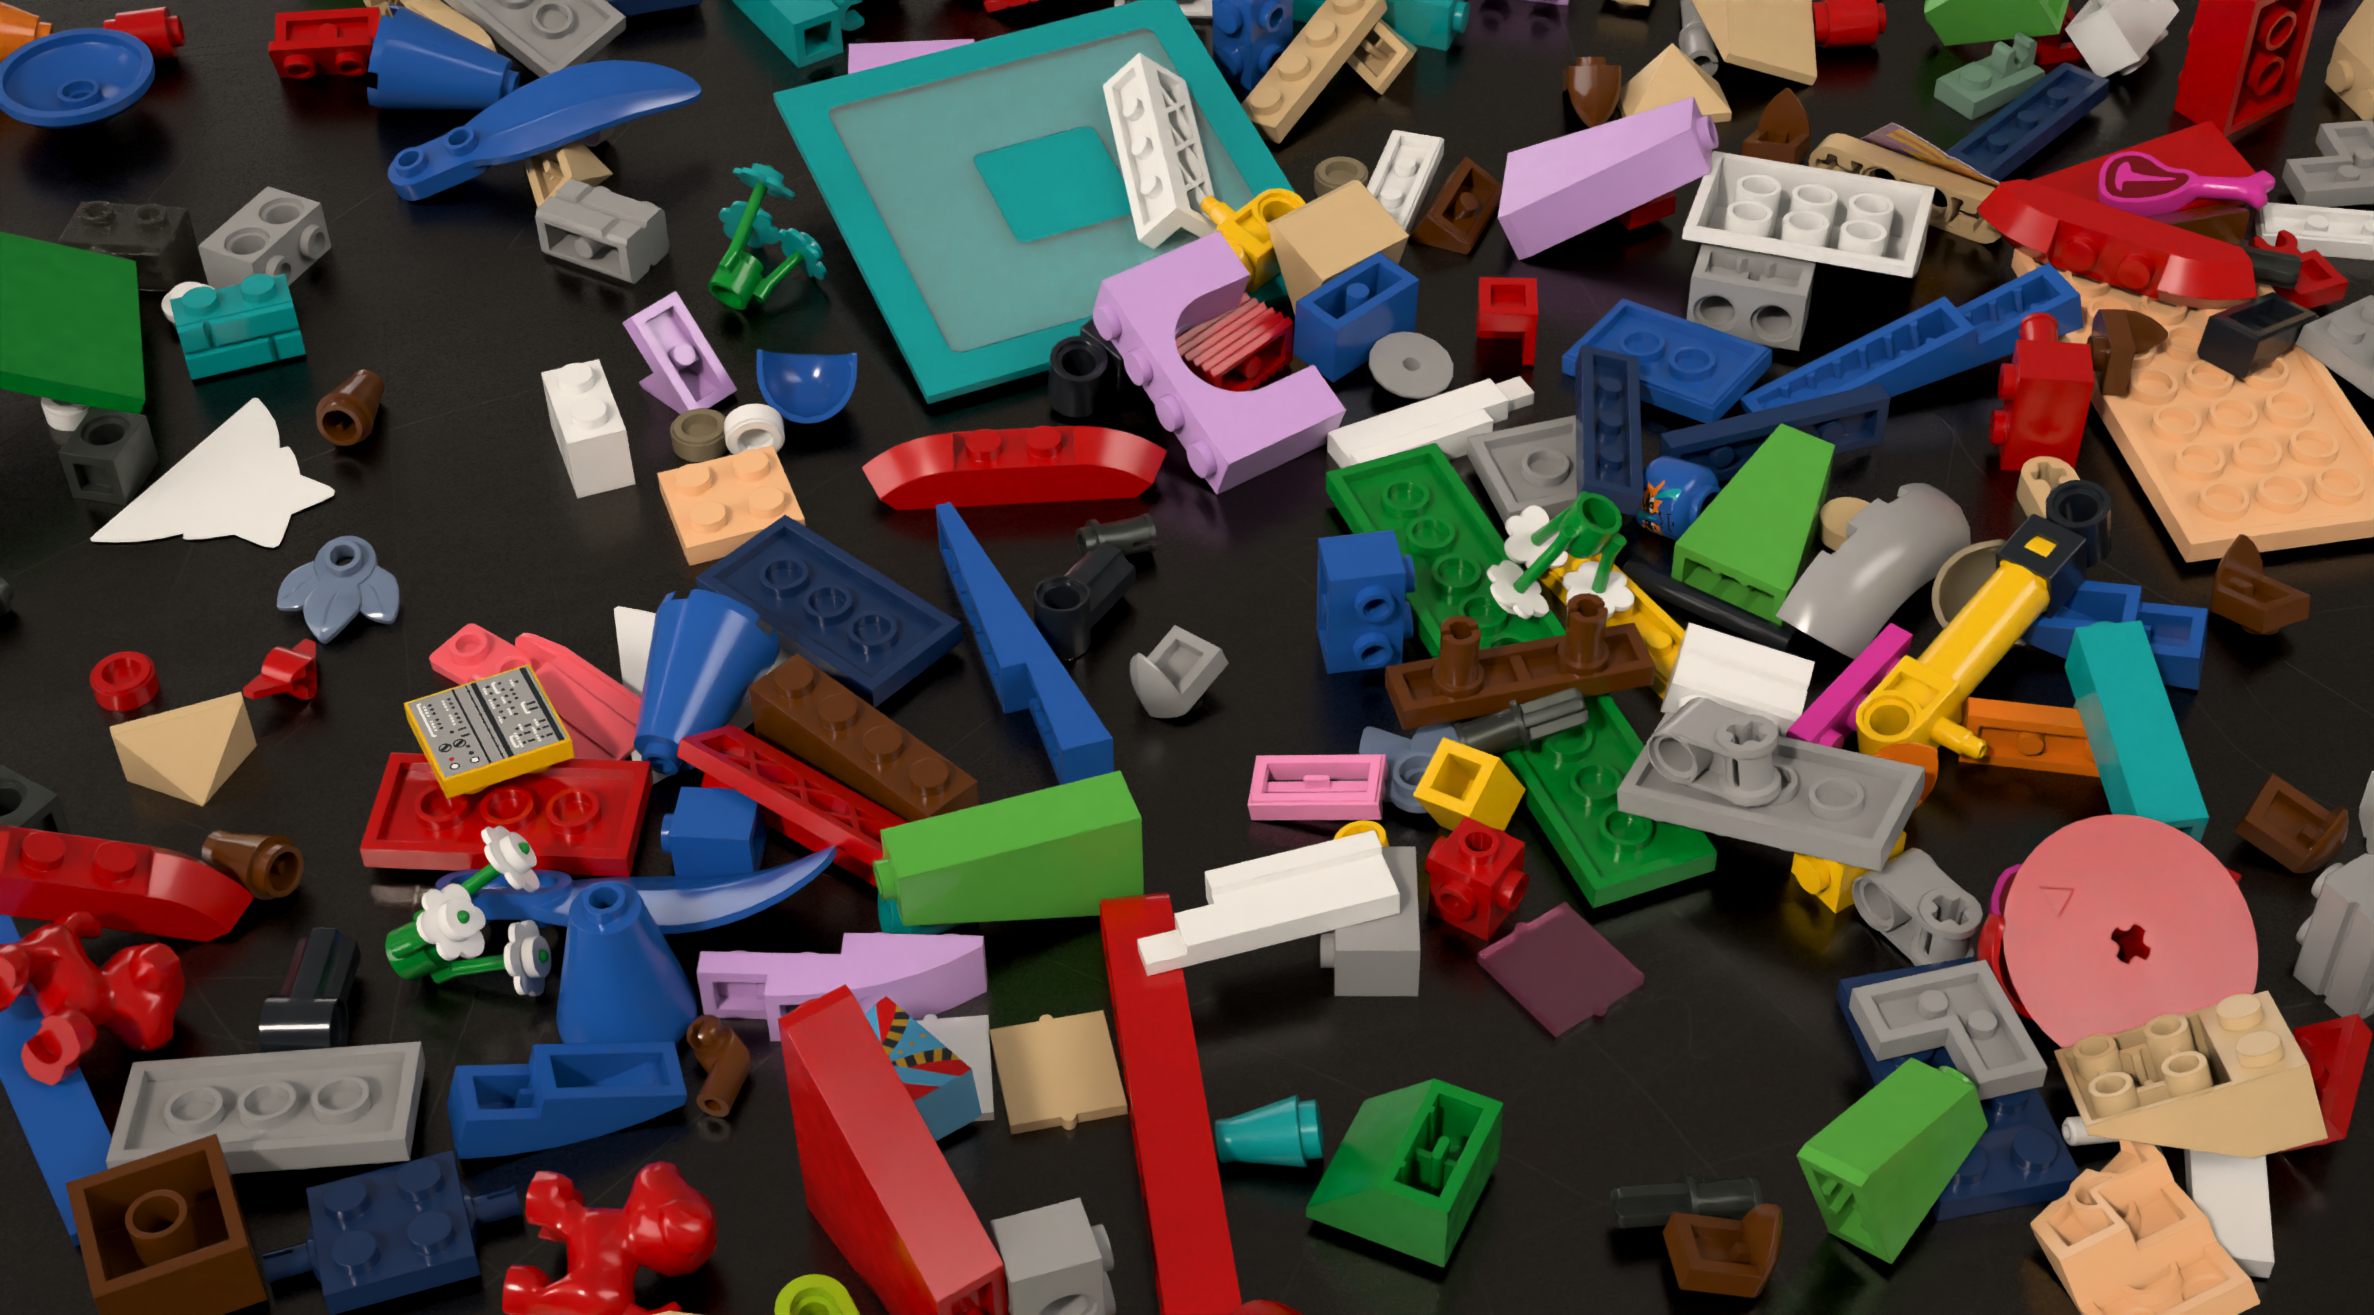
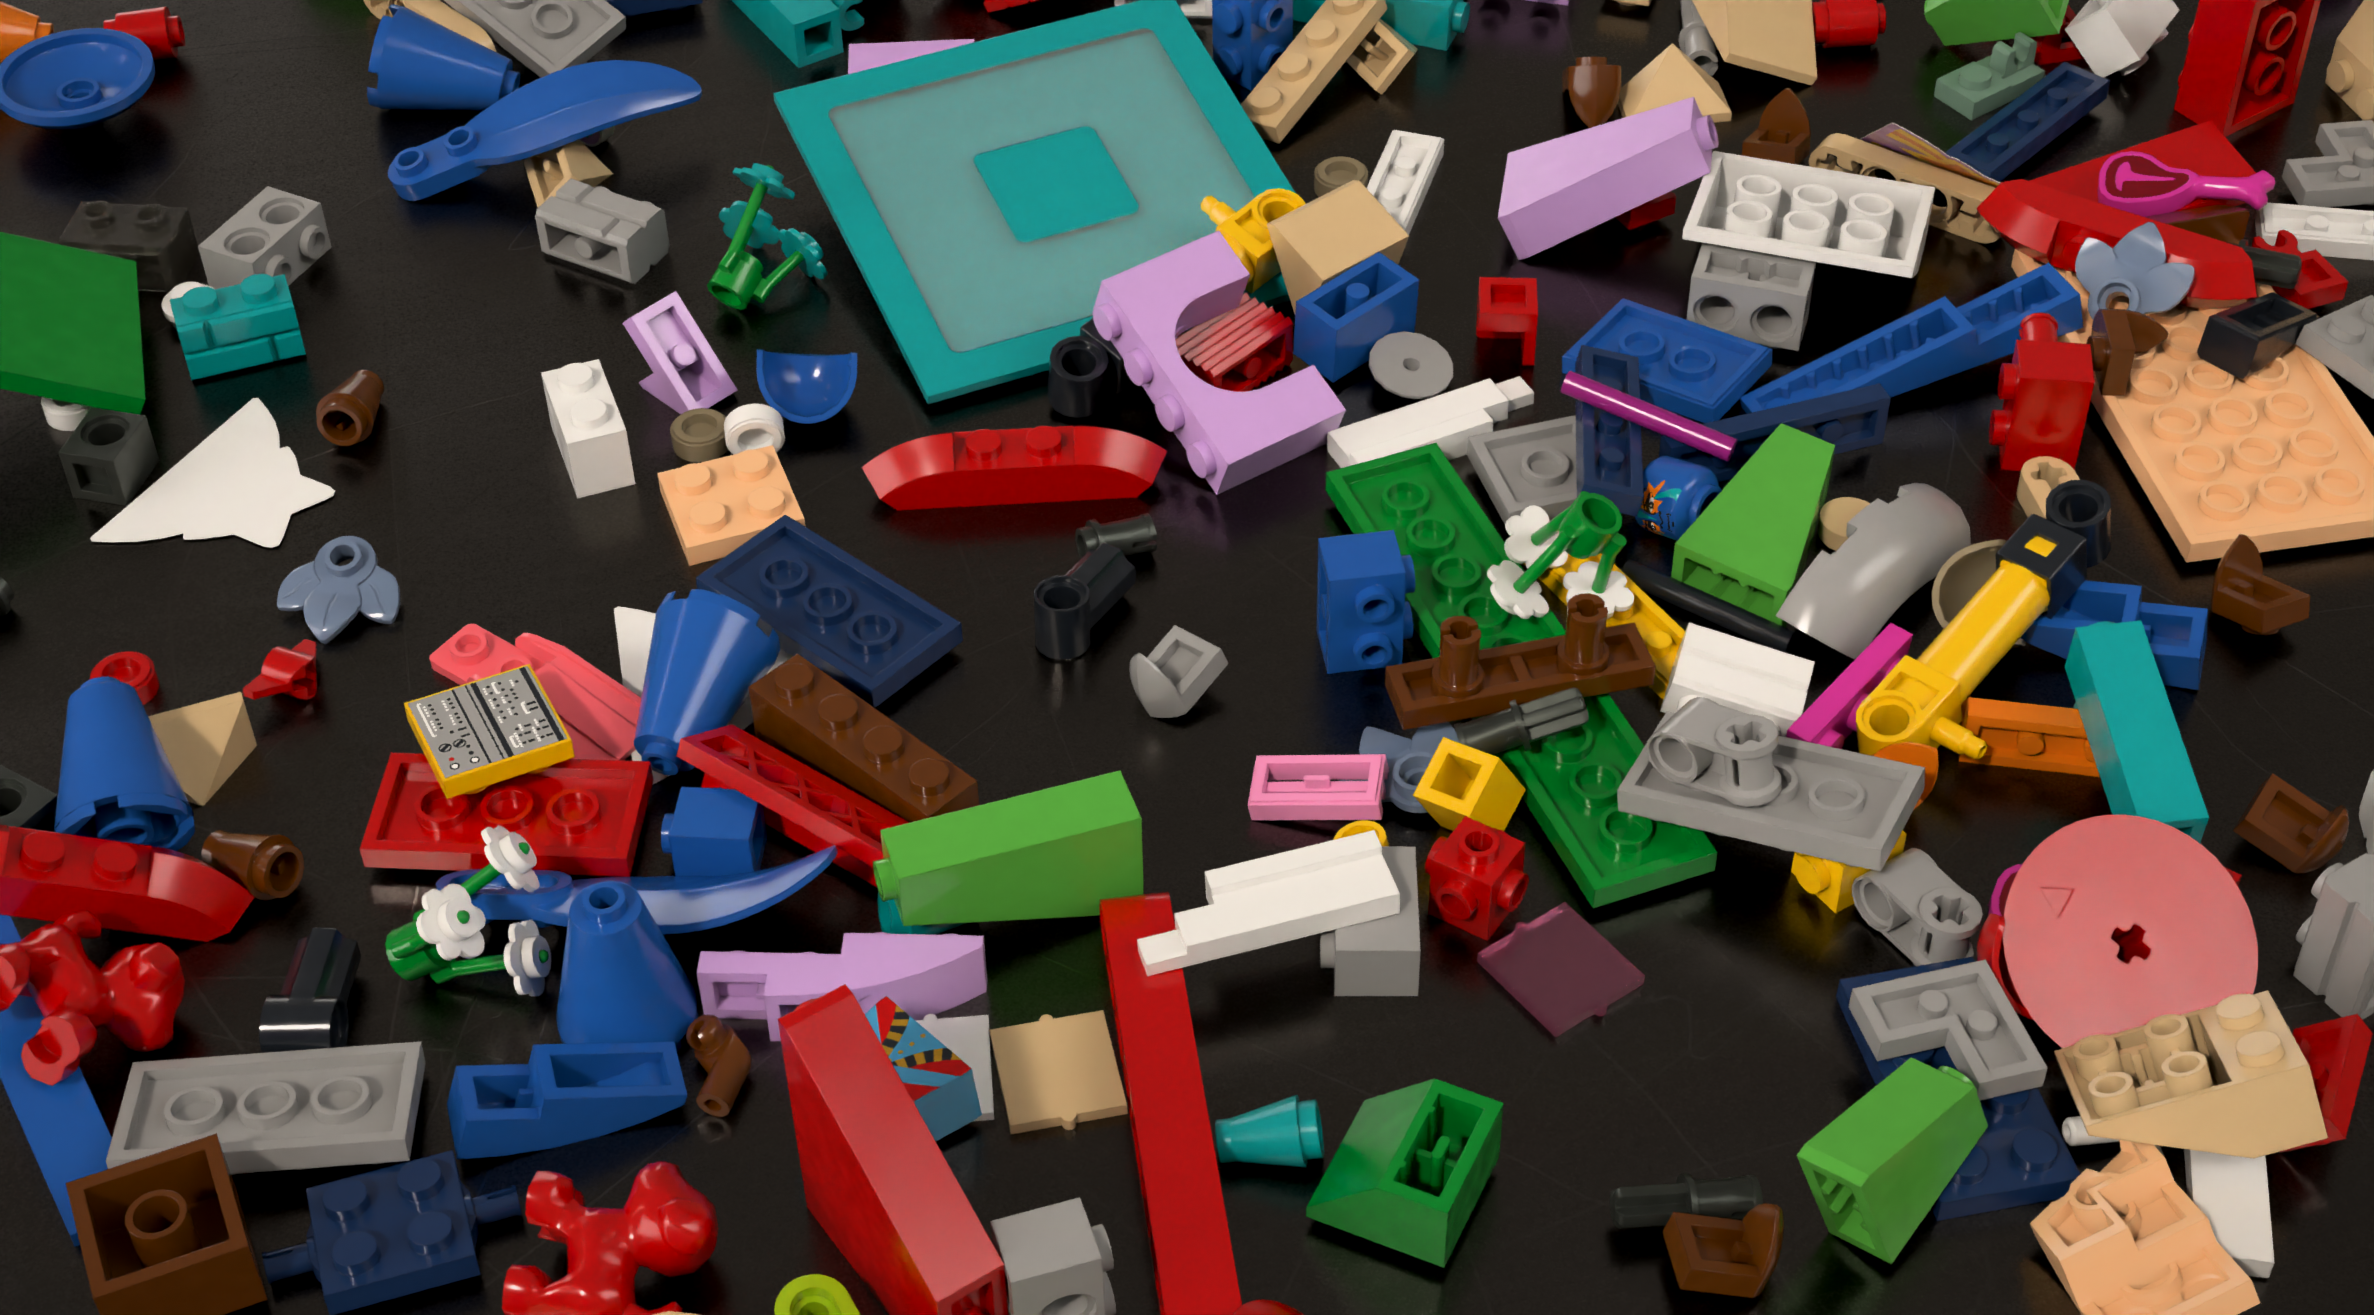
red bracket [268,7,383,79] -> none
blue slope [936,502,1114,785] -> none
white fence [1103,52,1218,249] -> none
reddish brown slope [1409,156,1503,255] -> none
none -> blue cone [54,677,195,851]
none -> magenta bar [1561,371,1738,462]
none -> sand blue plate [2075,222,2195,320]

